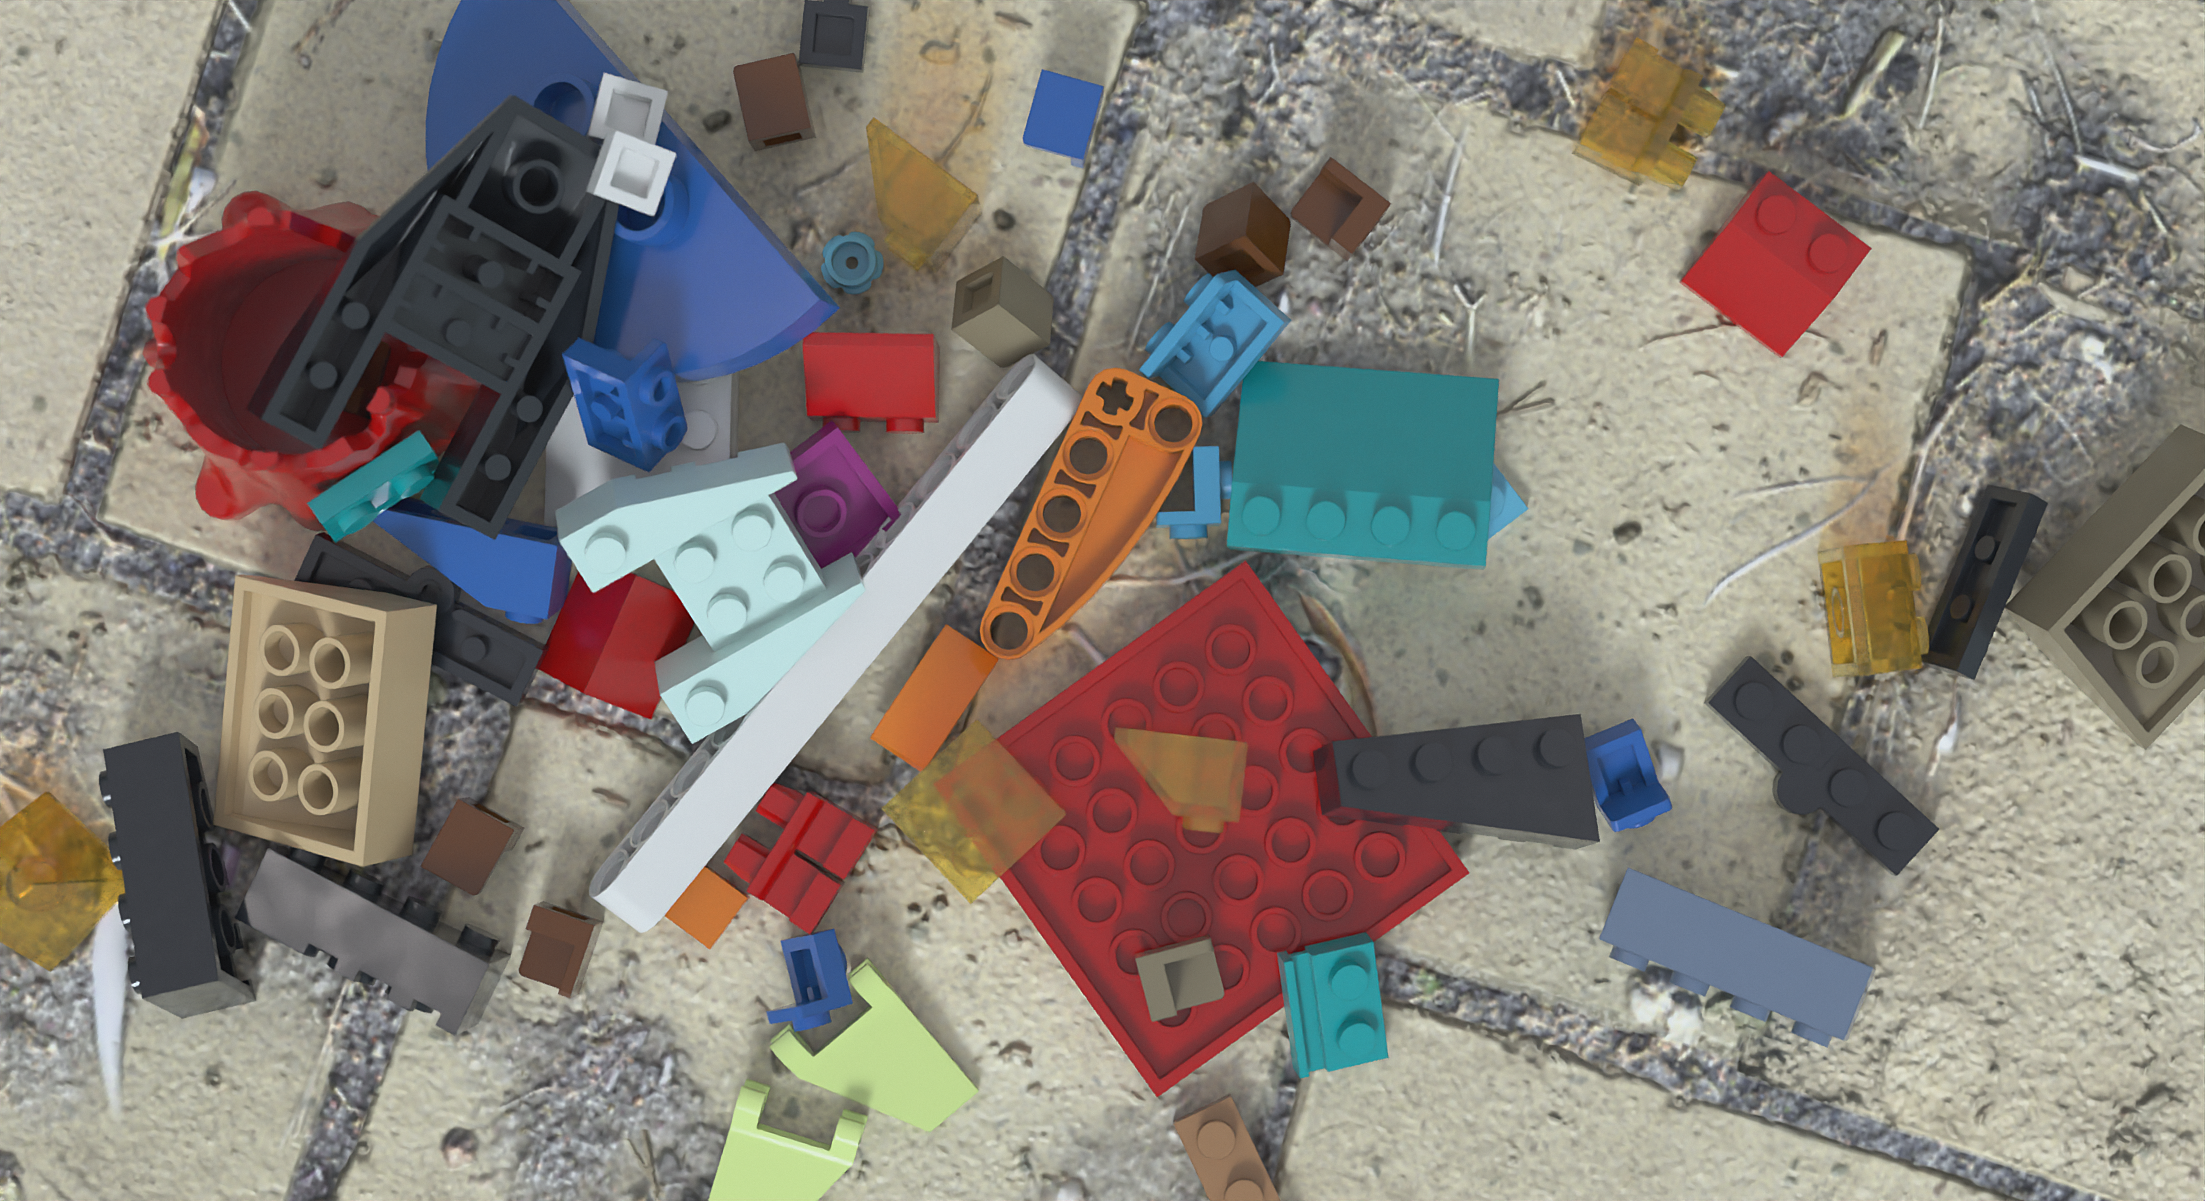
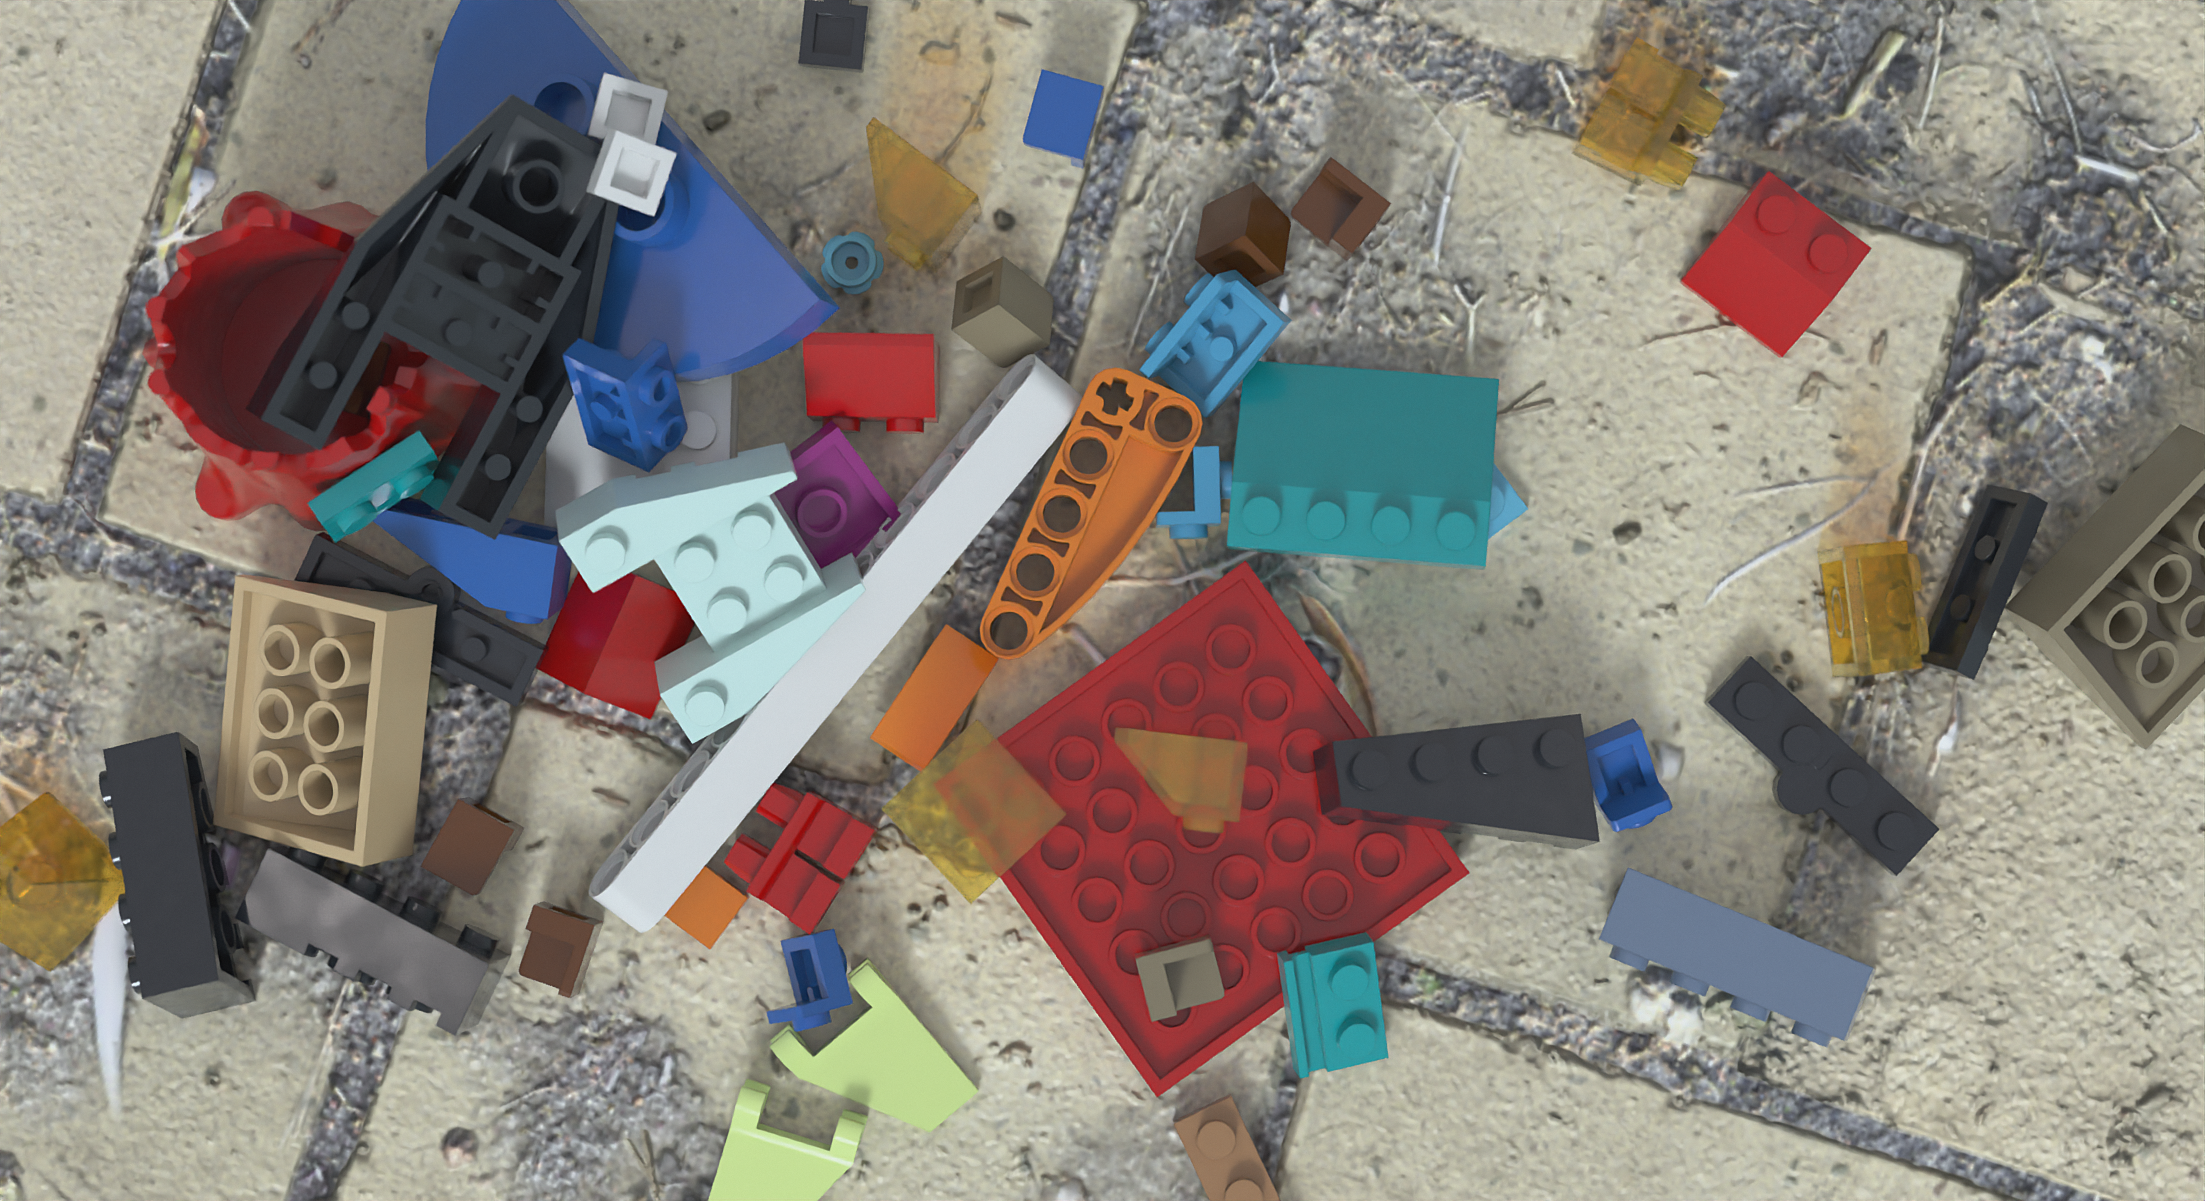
reddish brown panel [733,53,816,151] -> none

